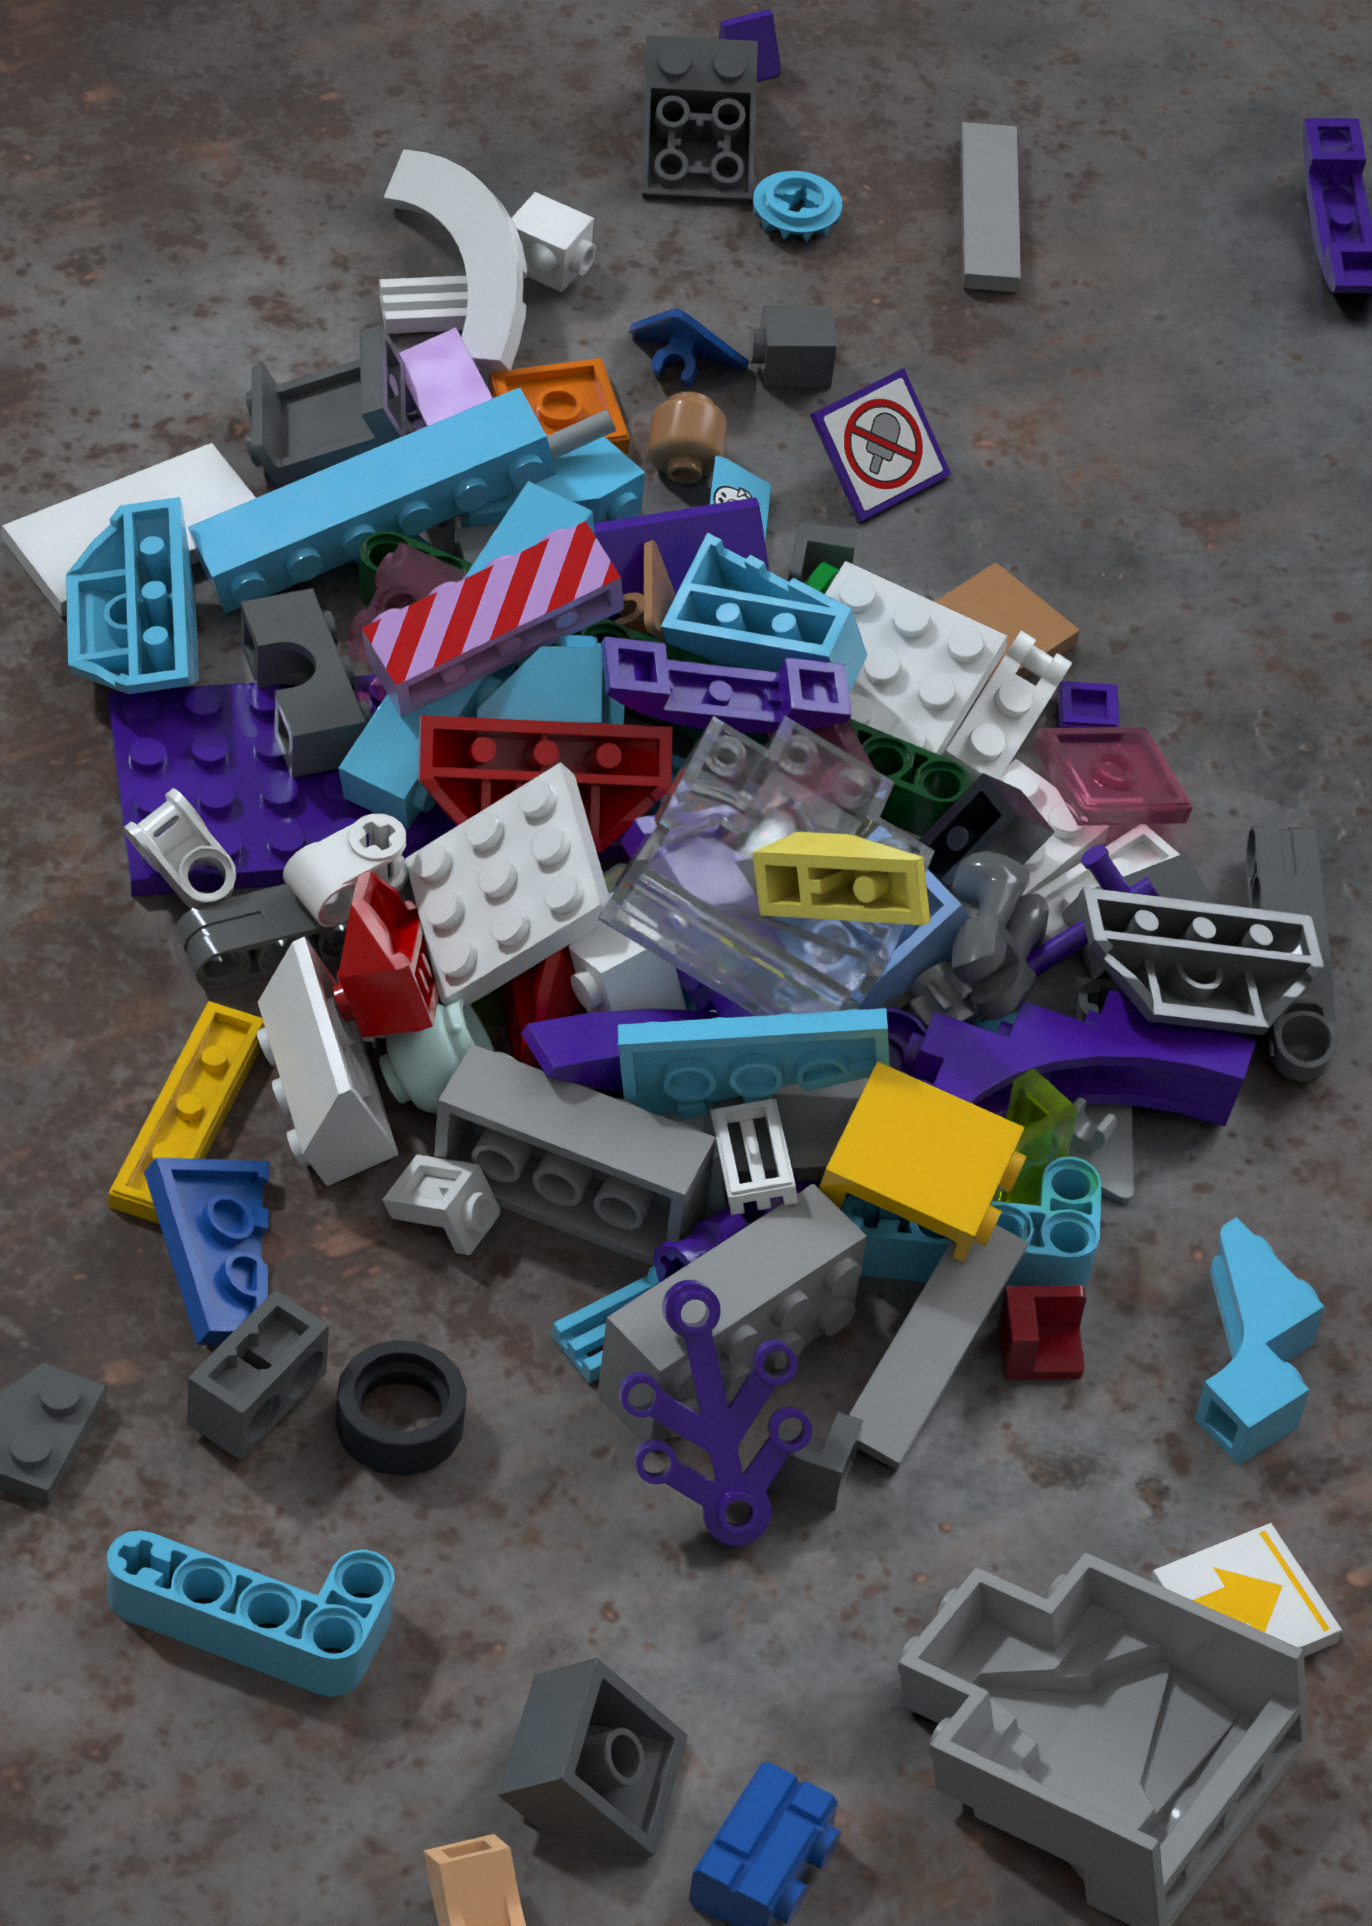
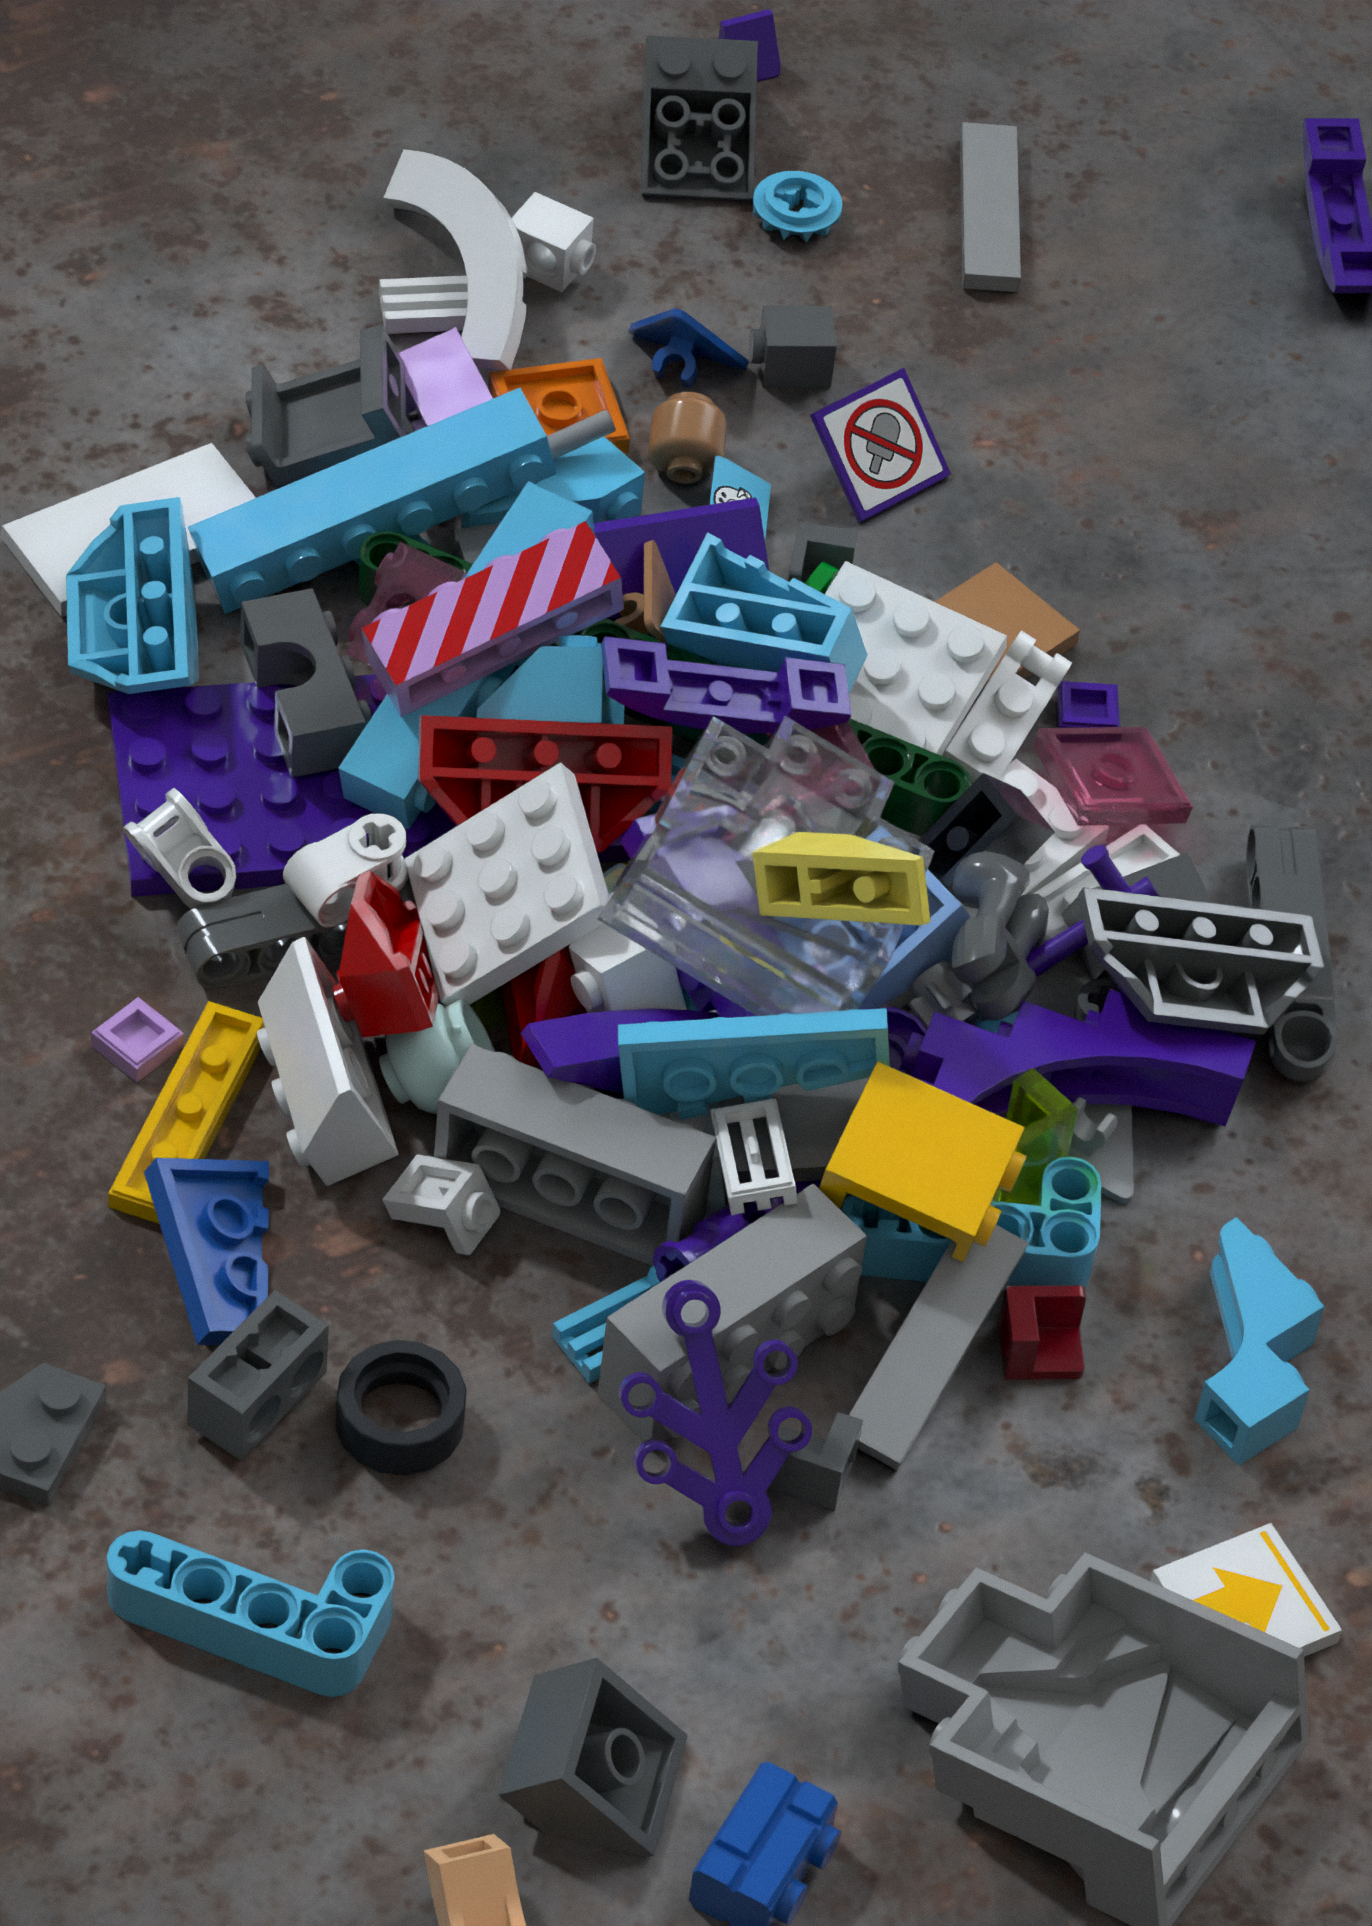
none -> lavender tile [91,997,184,1083]

